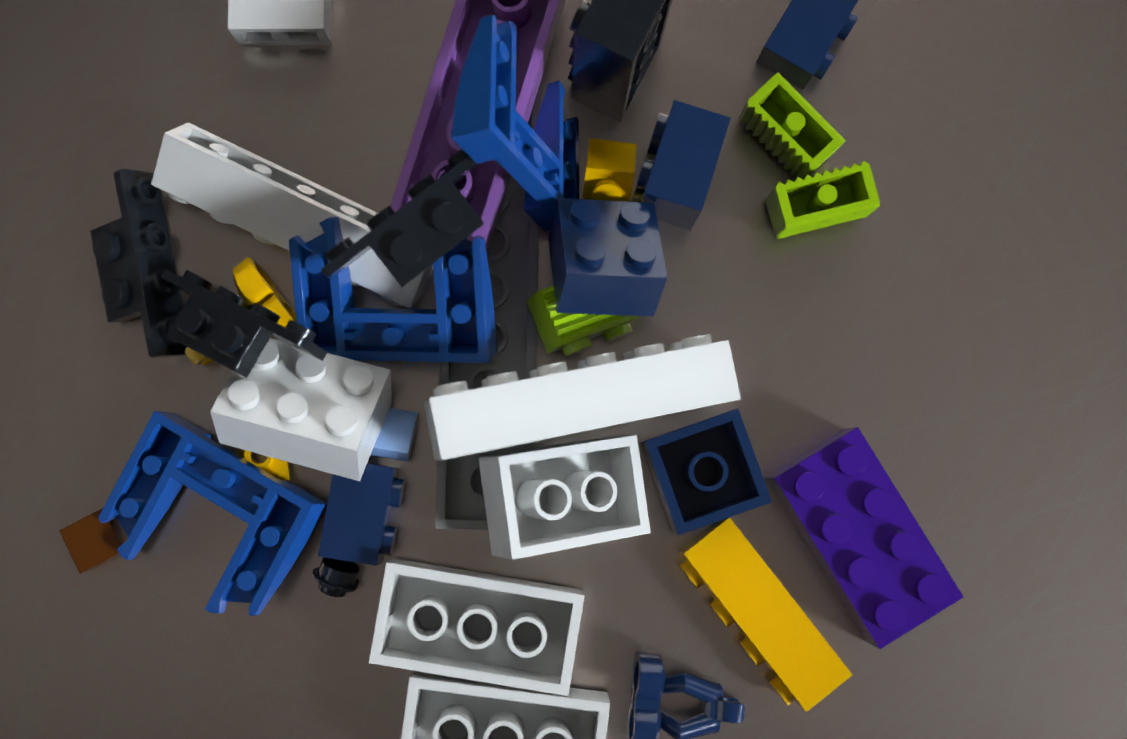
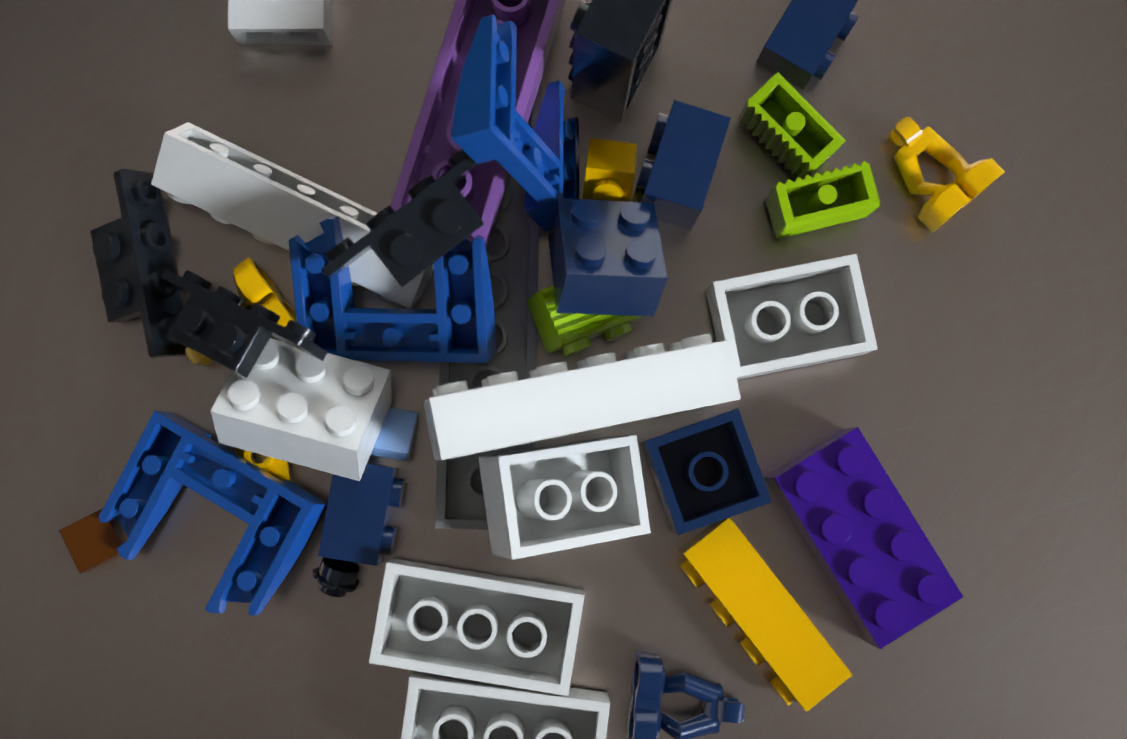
none -> white brick [706,254,878,380]
none -> yellow piece [888,117,1005,233]

